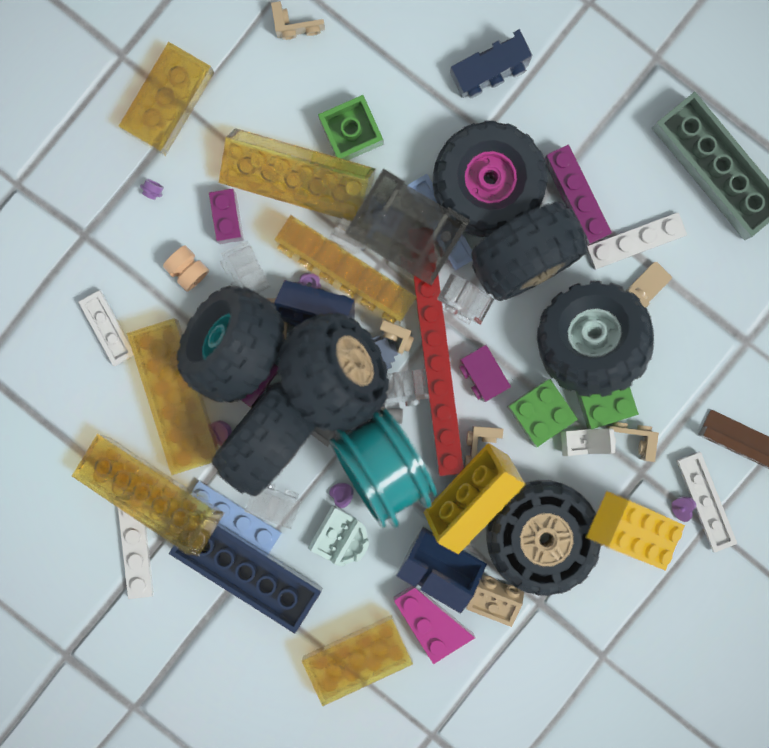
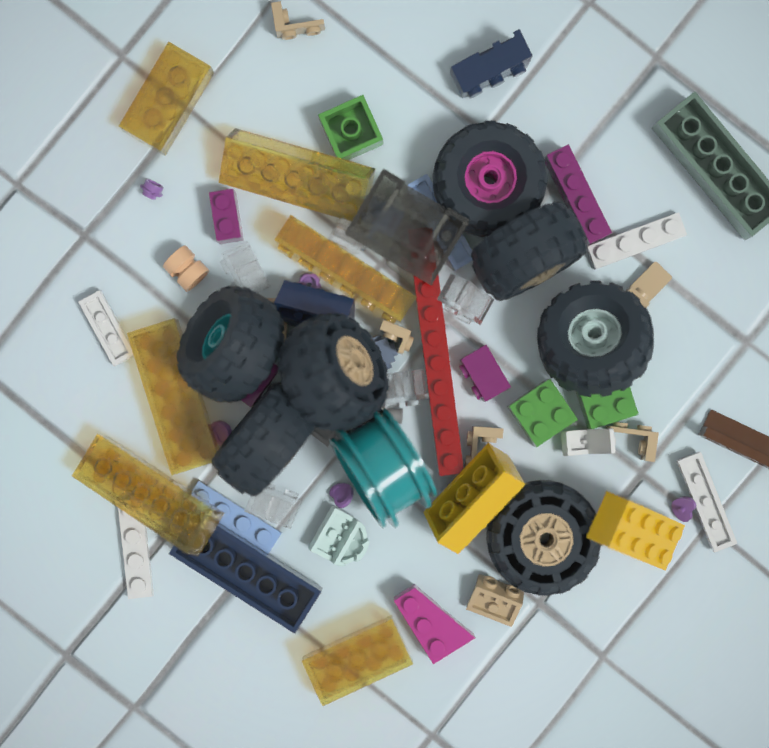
dark blue piece [396,527,487,614] -> none

